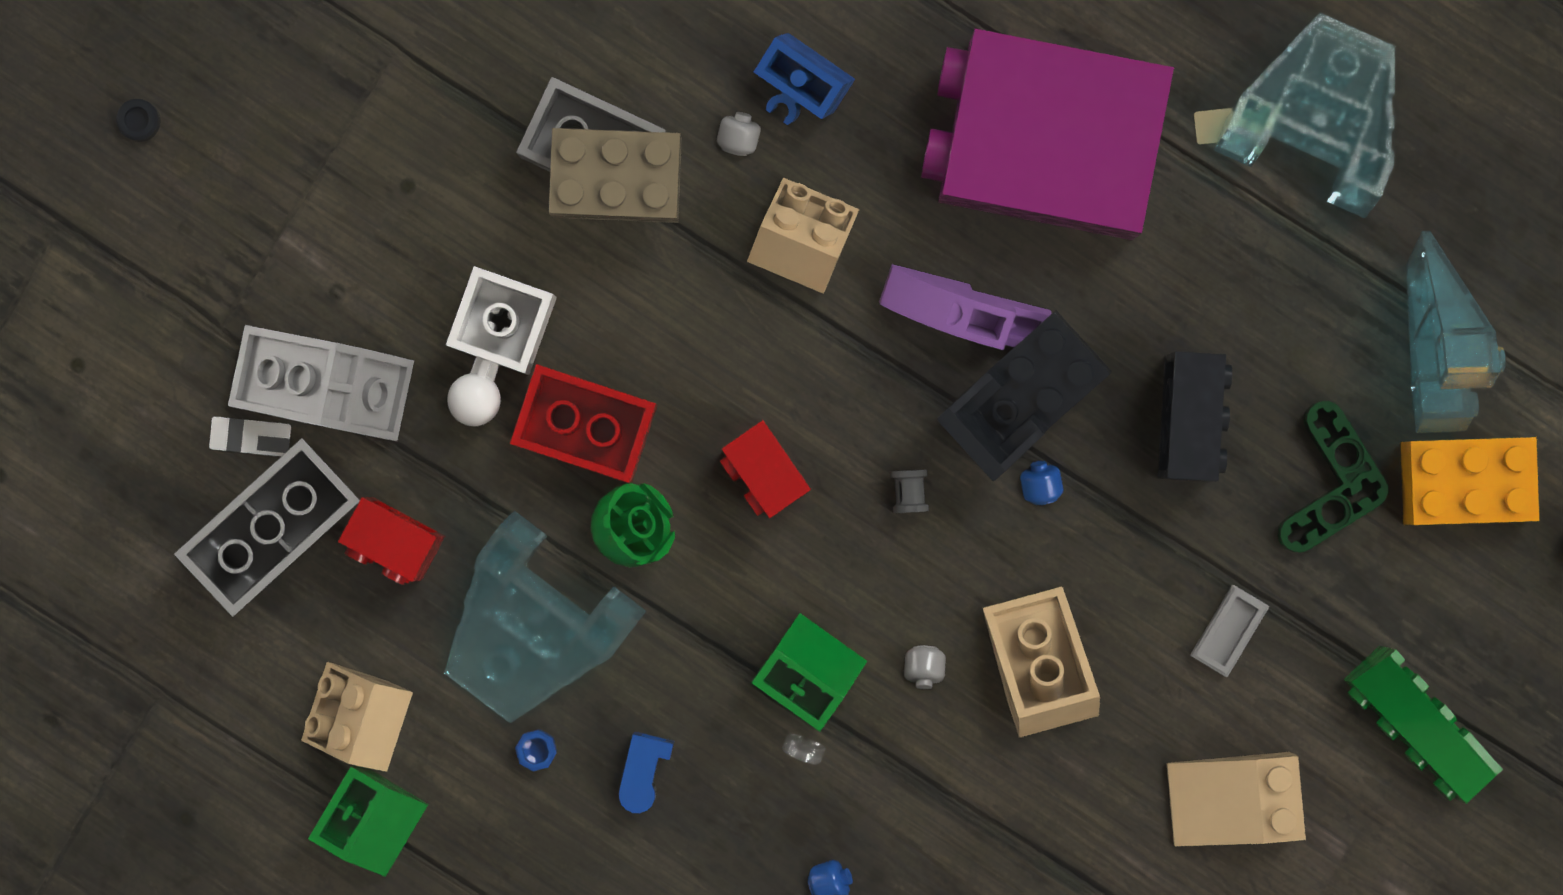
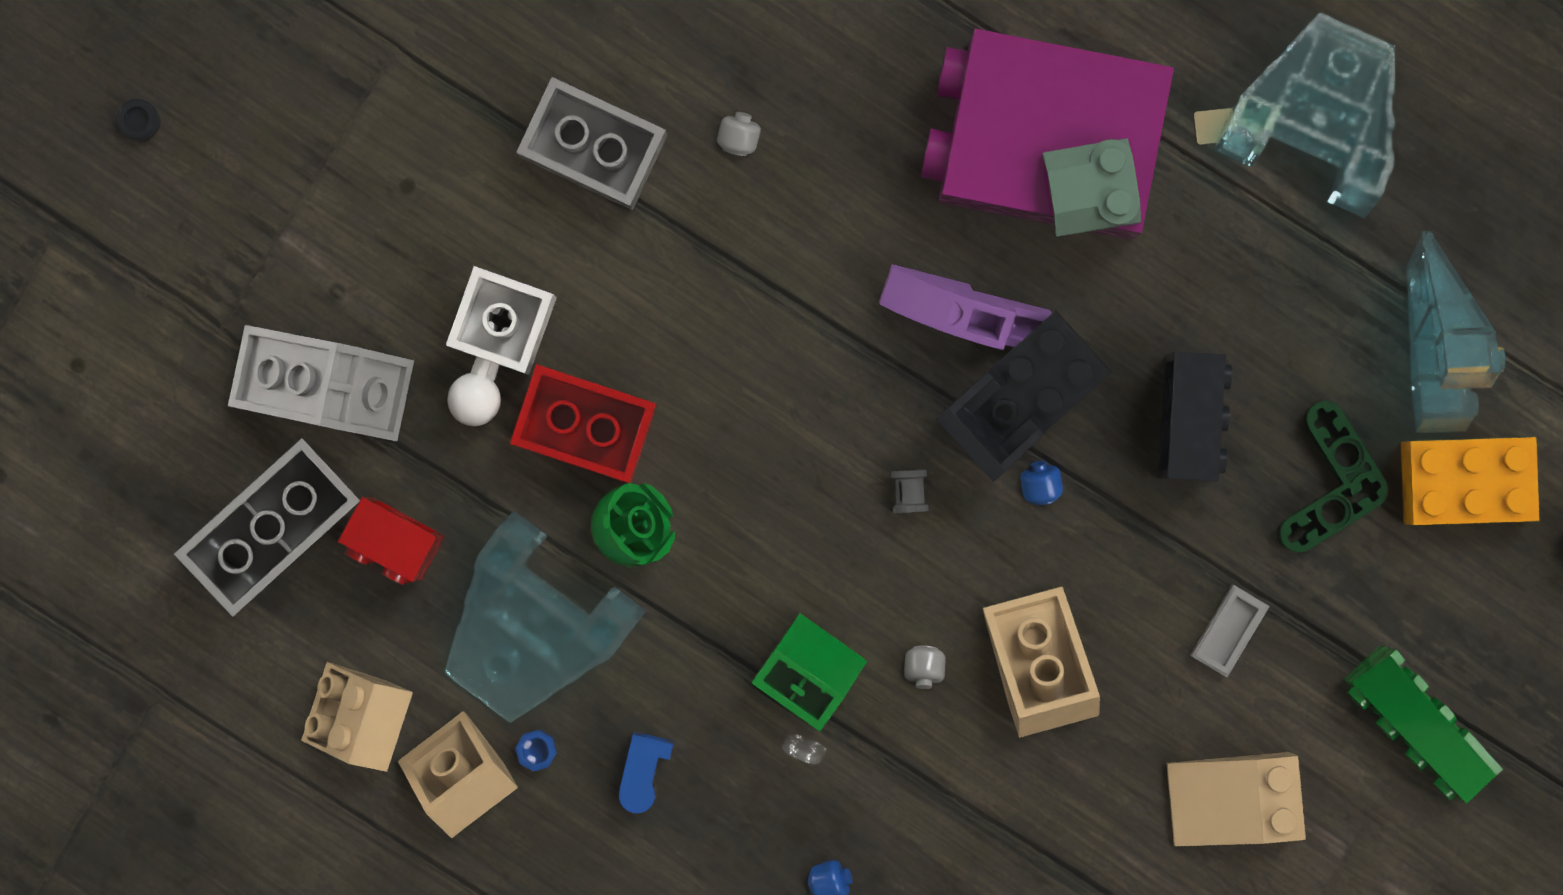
white sticker [209,417,291,457] -> none
green slope [308,765,429,877] -> none
dark tan brick [549,128,682,223] -> none
red brick [720,420,811,519] -> none
tan slope [747,178,859,294] -> none
blue brick [754,33,855,125] -> none
none -> tan slope [398,711,518,838]
none -> sand green slope [1042,138,1141,237]

